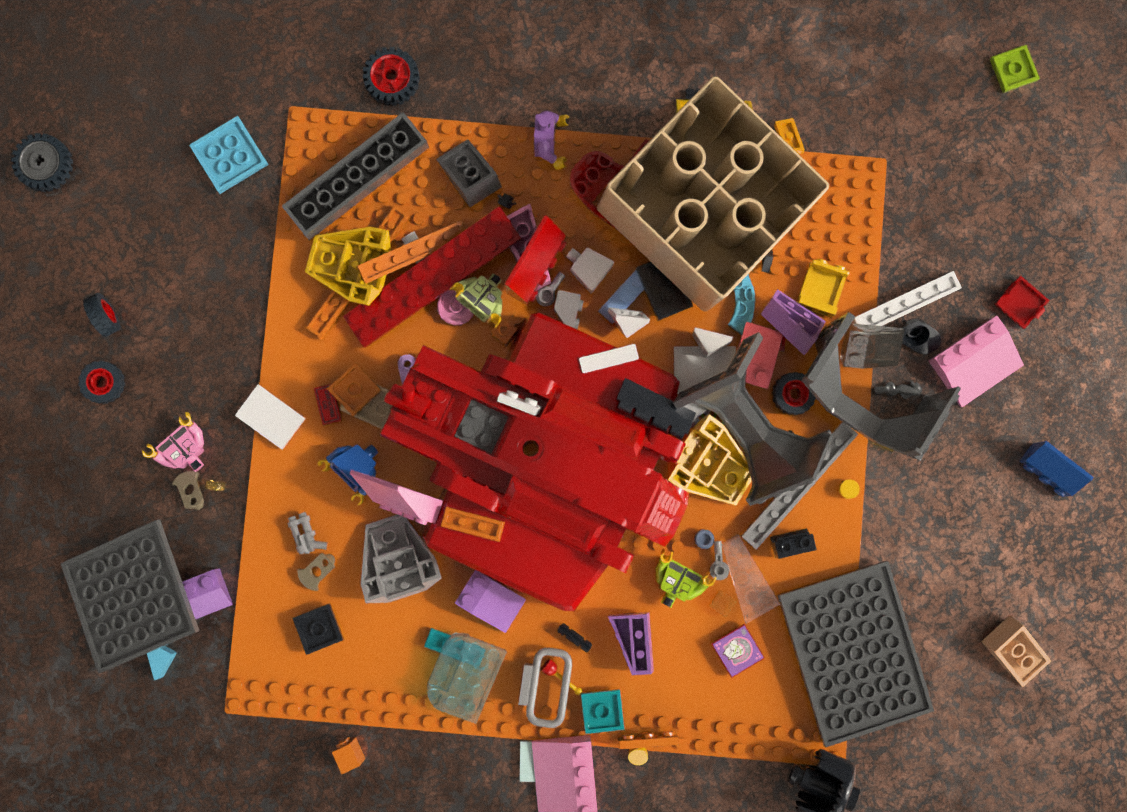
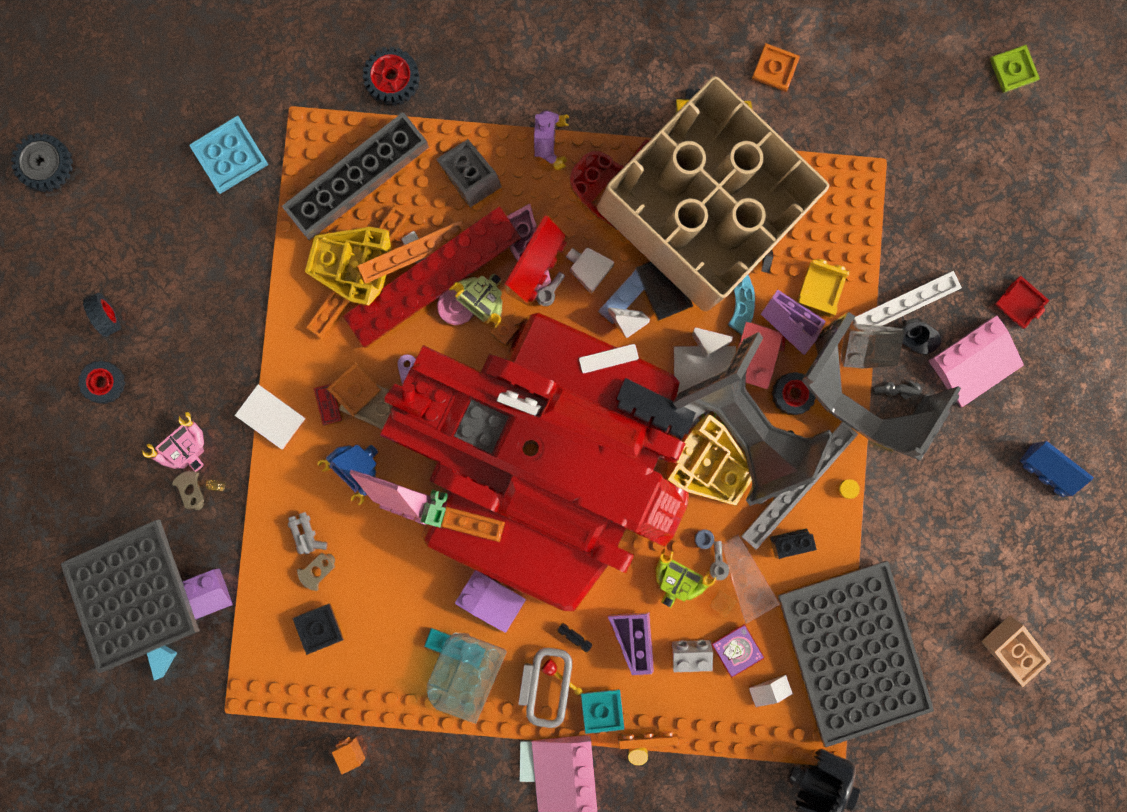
light grey wedge [361,514,441,603] -> none
black plate [497,193,516,209] -> none
light grey slope [554,290,583,330] -> none
light orange plate [774,118,805,154] -> none
none -> plate [420,490,448,527]
none -> light grey bracket [672,640,713,672]
none -> white slope [749,675,793,707]
none -> orange tile [752,43,800,92]

